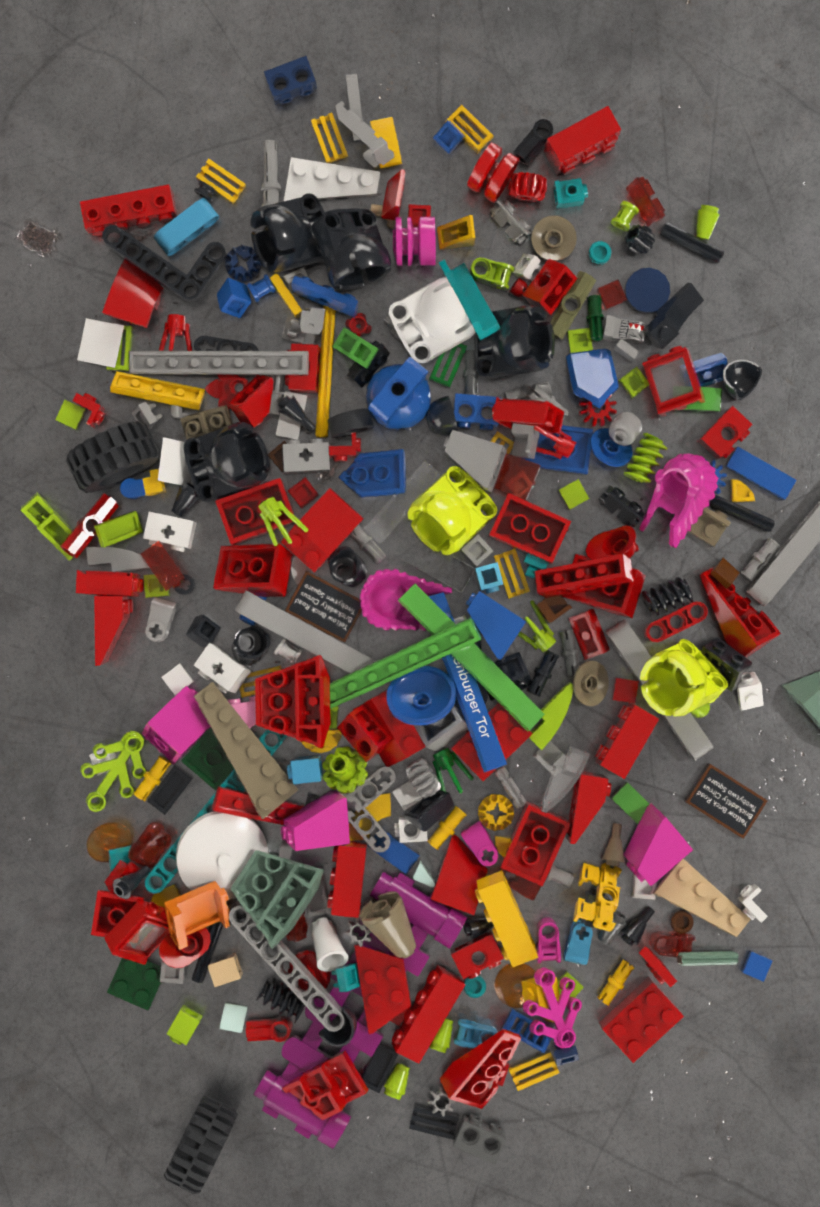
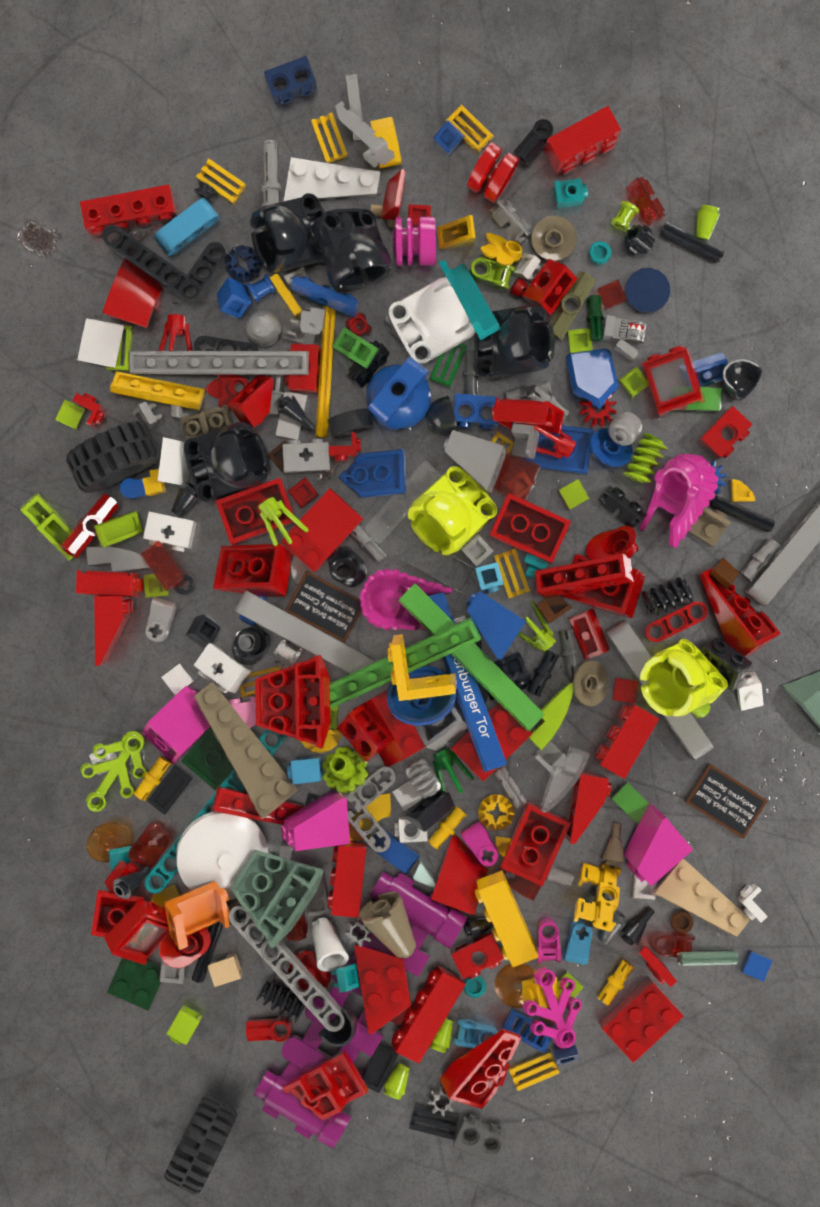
light aqua slope [220,1002,248,1033] -> none
red gear [508,172,547,202] -> none
black slope [643,283,704,349] -> none
blue tile [725,446,797,500] -> none
none -> light grey piece [245,310,282,347]
none -> yellow bracket [387,634,457,701]
none -> yellow plate [480,233,522,266]

